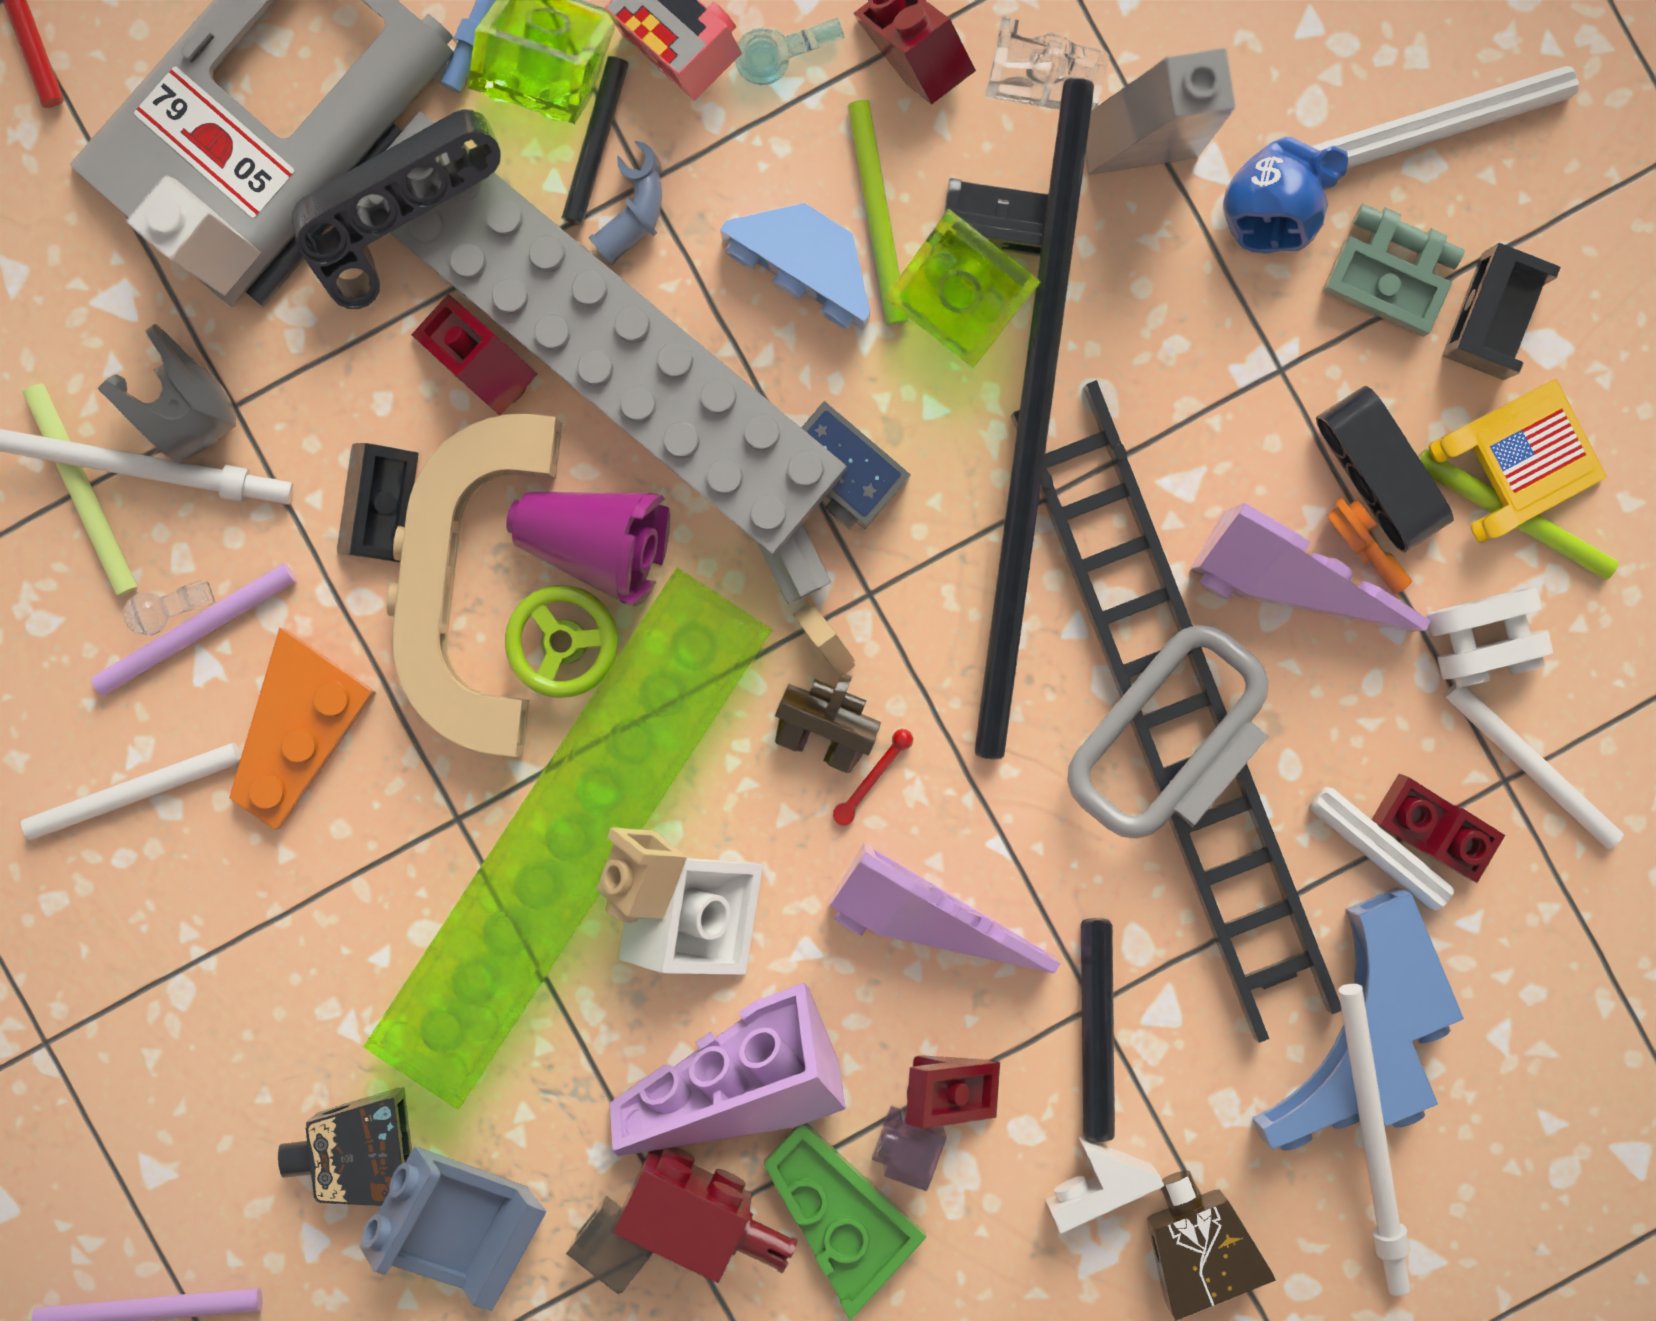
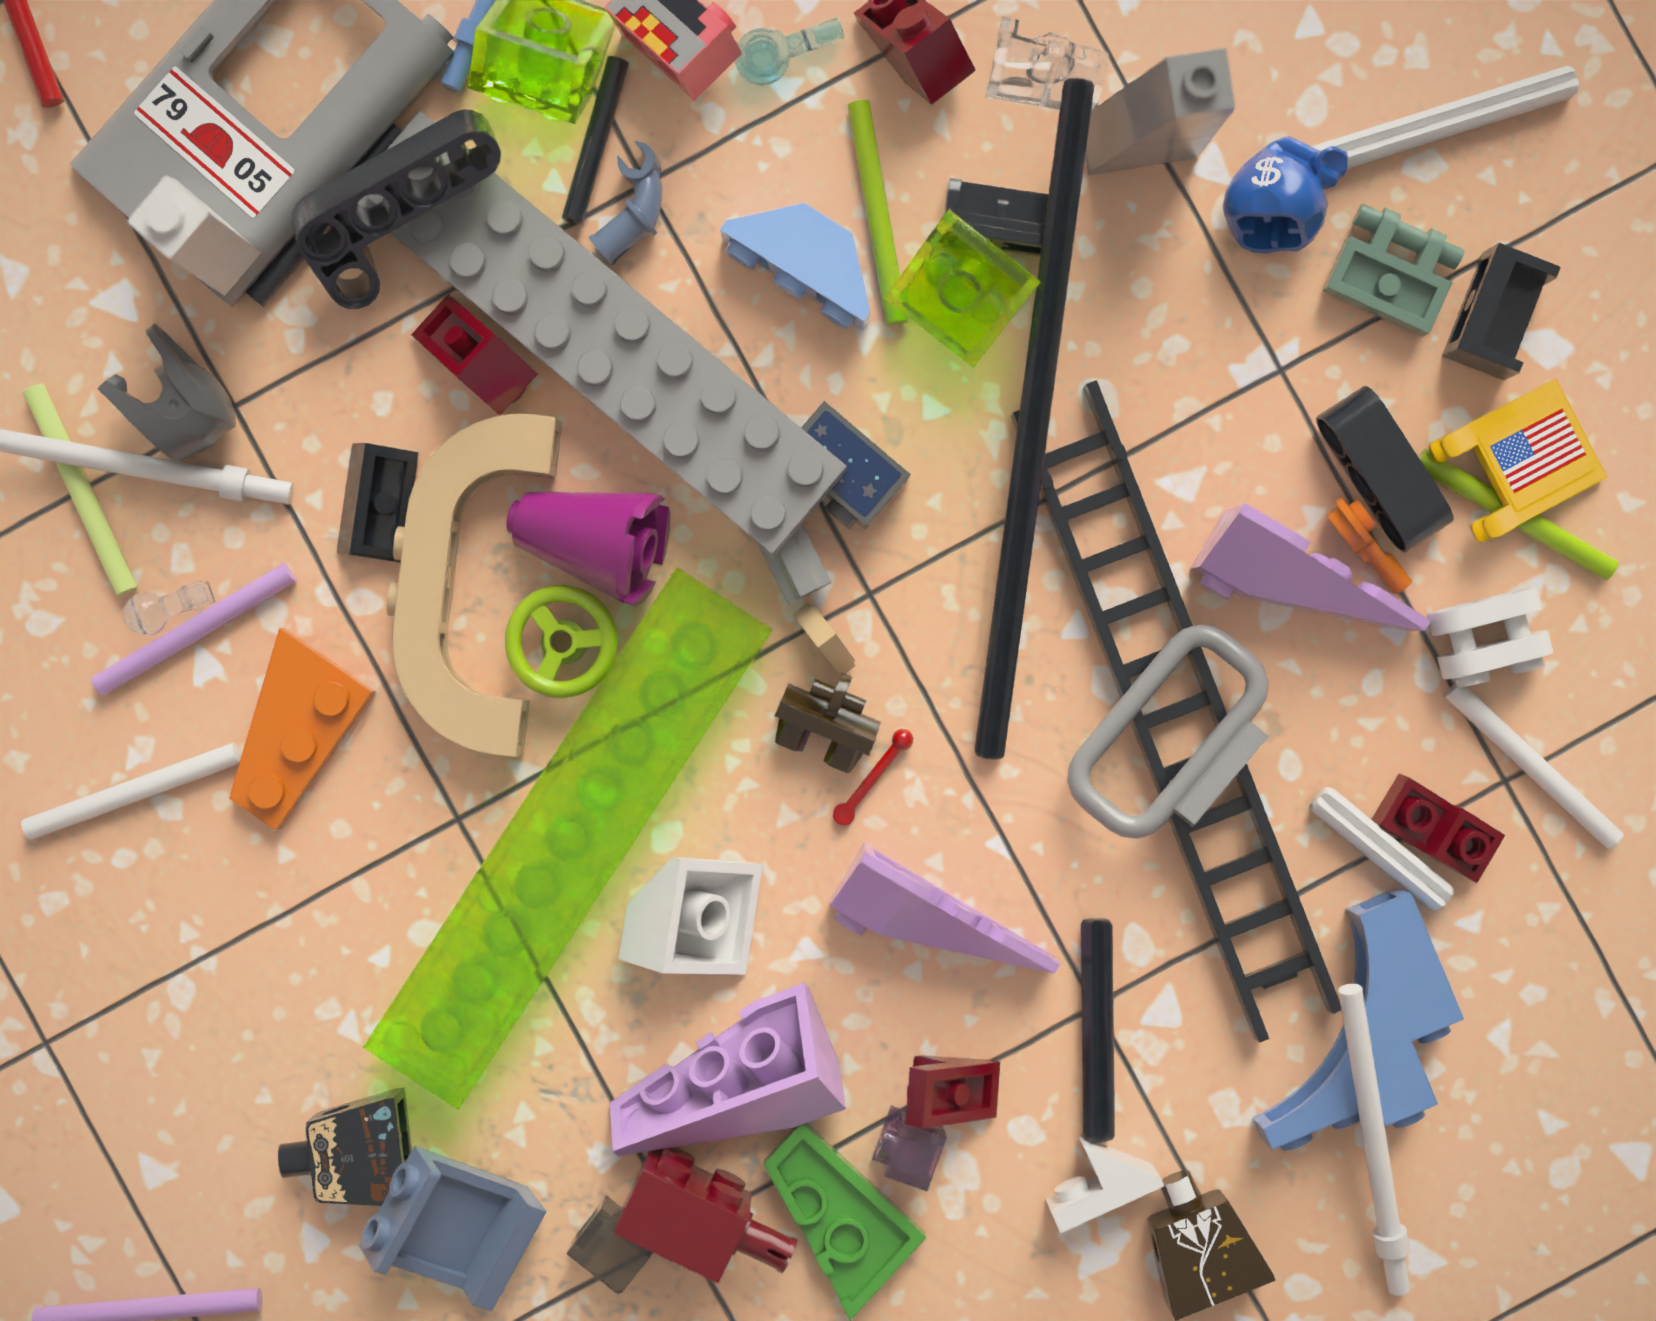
tan brick [596,827,687,923] -> none

